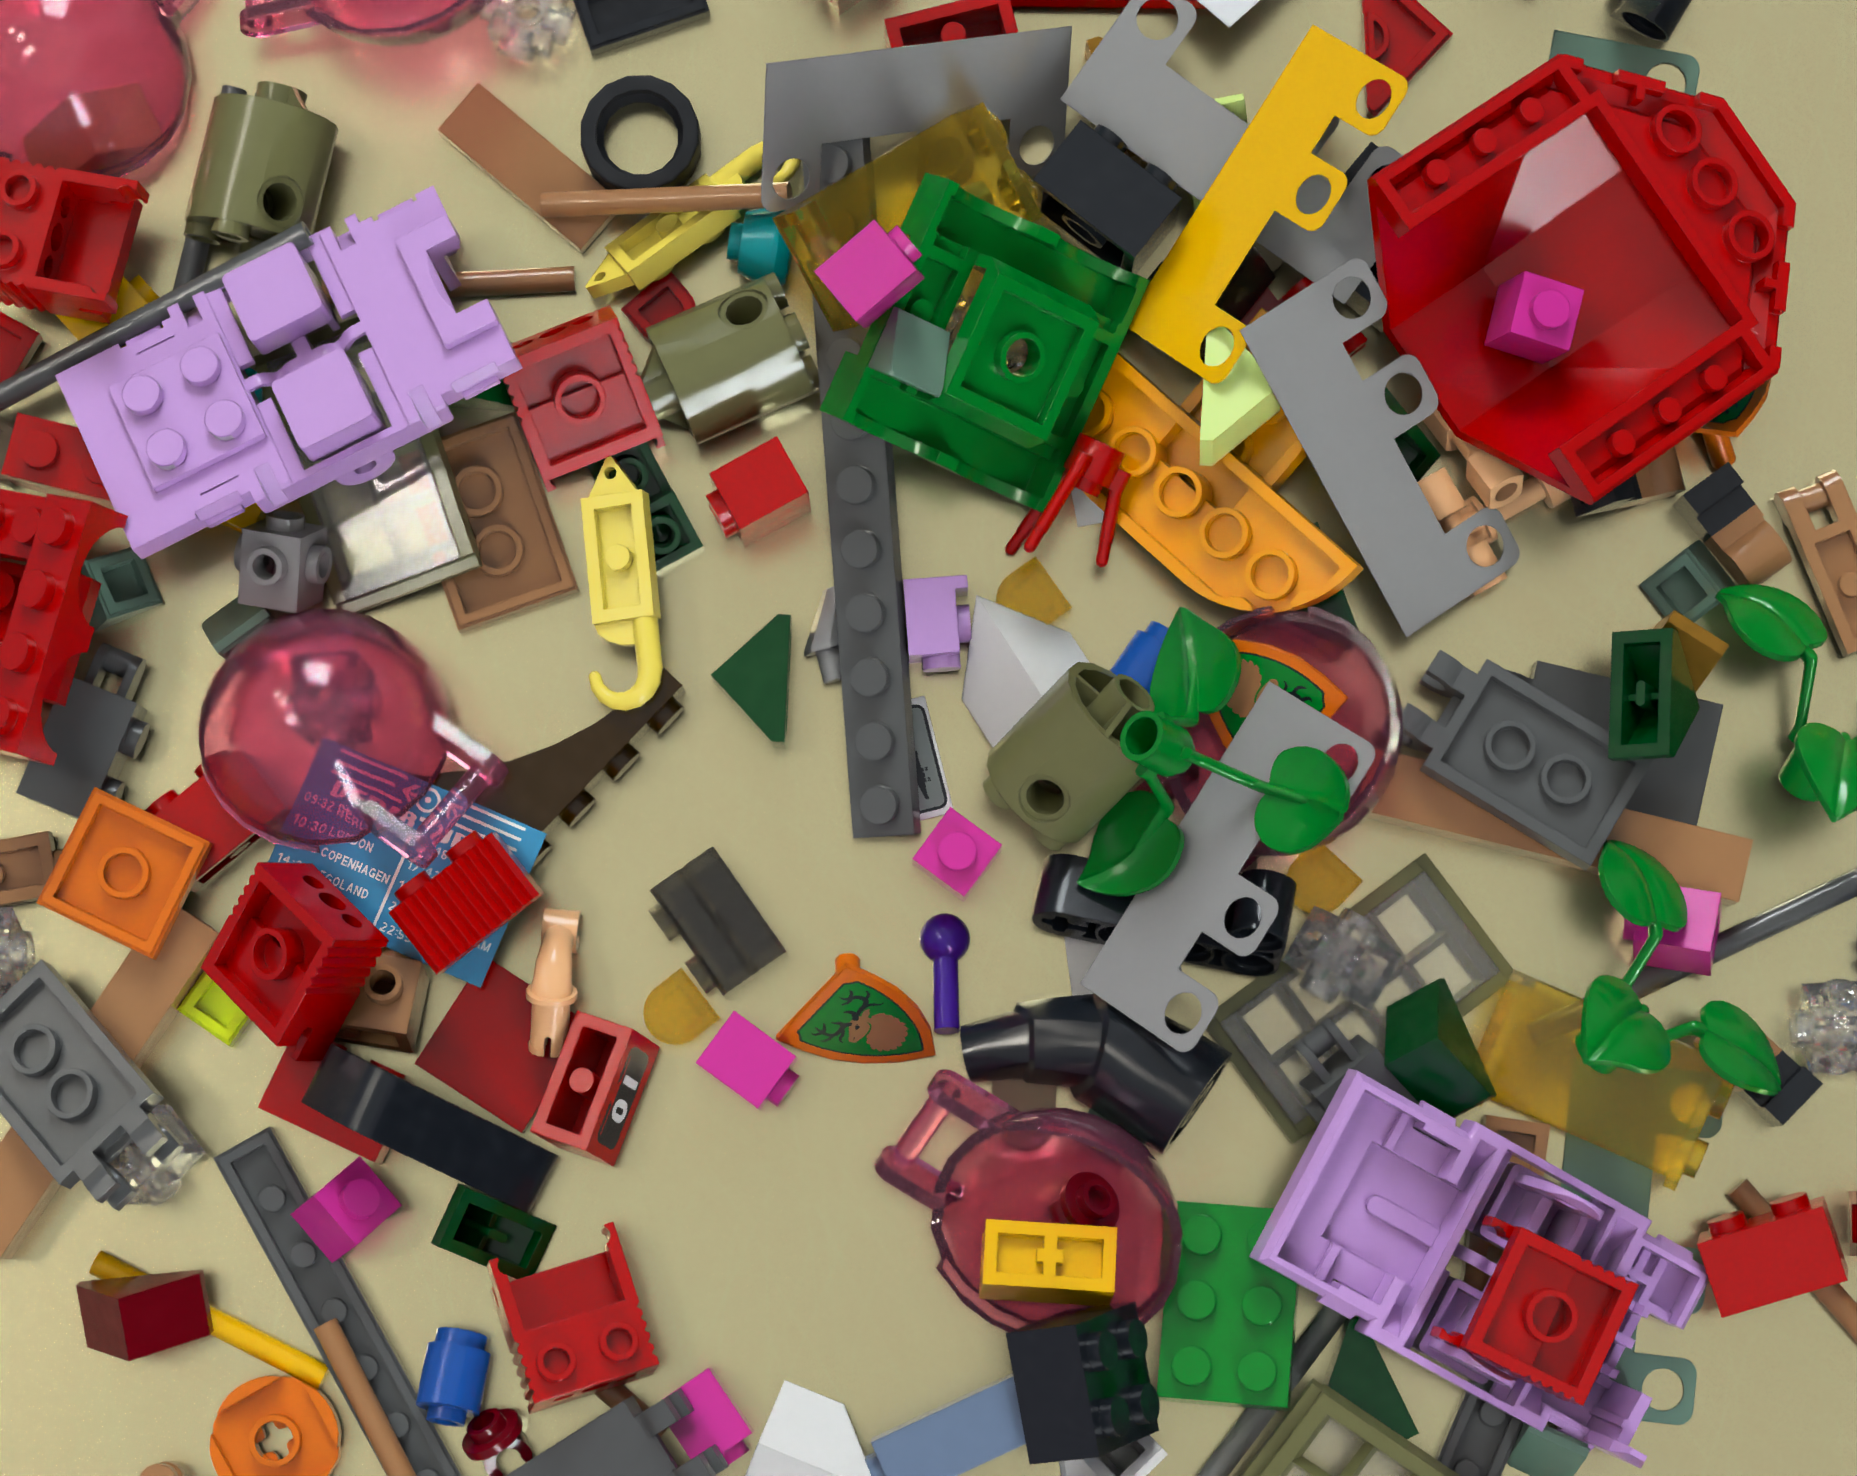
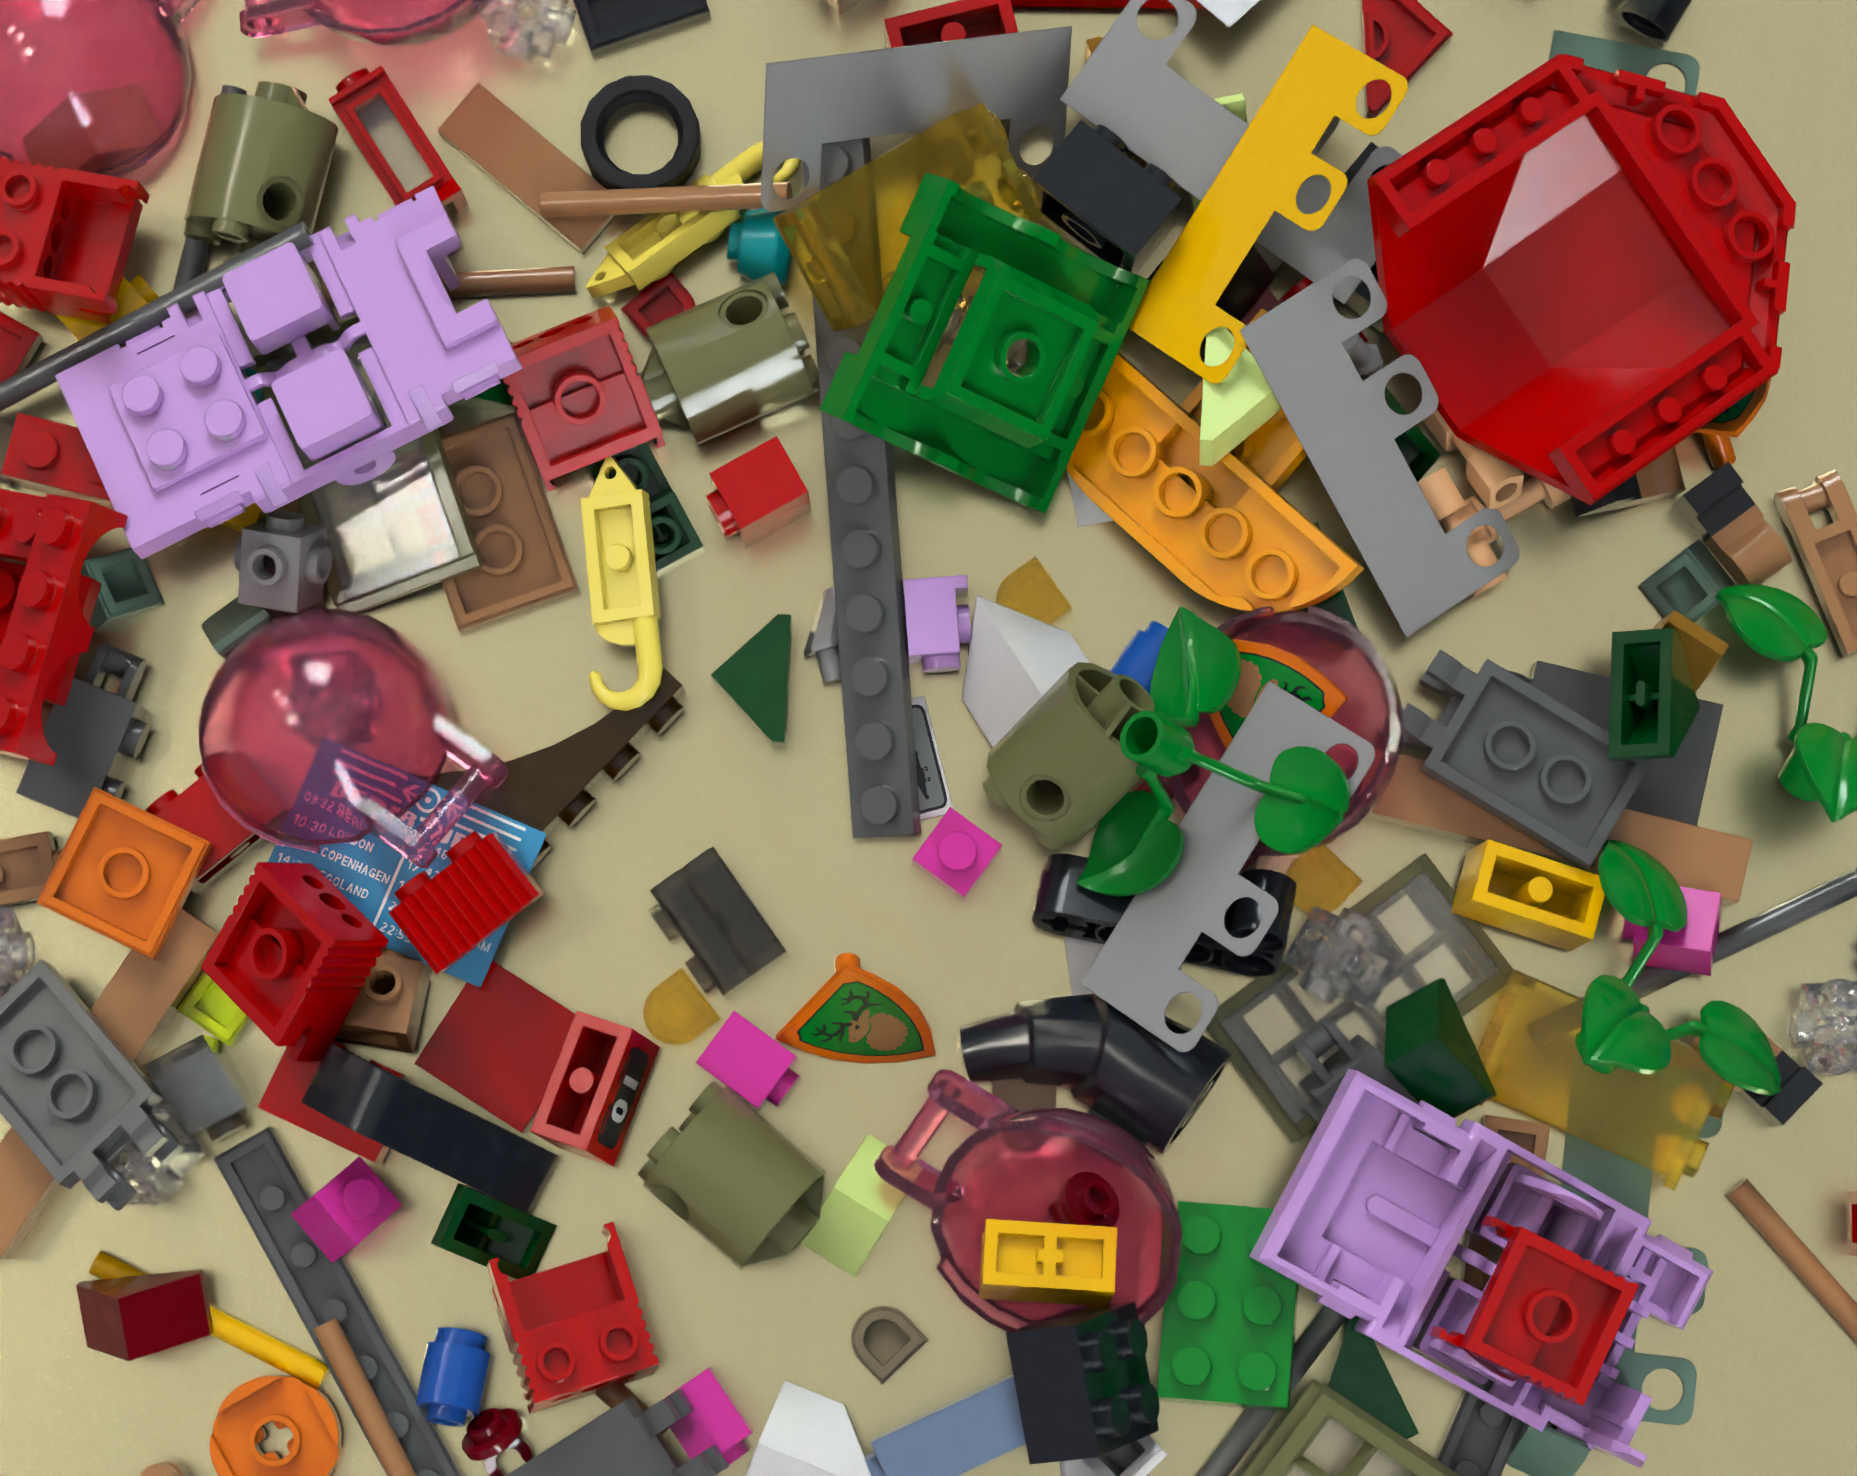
light nougat piece [526,908,581,1058] -> none
dark pink brick [814,220,925,329] -> none
sand green slope [868,307,950,398] -> none
dark purple bar [919,913,970,1034] -> none
red plant [1005,432,1132,567] -> none
dark pink brick [1484,271,1584,364] -> none
red brick [1697,1192,1848,1318] -> none
none -> clear smoke slope [144,1034,257,1143]
none -> red window [328,65,468,211]
none -> olive cylinder [637,1081,826,1271]
none -> yellowish green slope [801,1134,923,1277]
none -> dark tan tile [851,1306,929,1385]
none -> light grey bar [1343,334,1383,380]
none -> yellow brick [1451,839,1605,951]

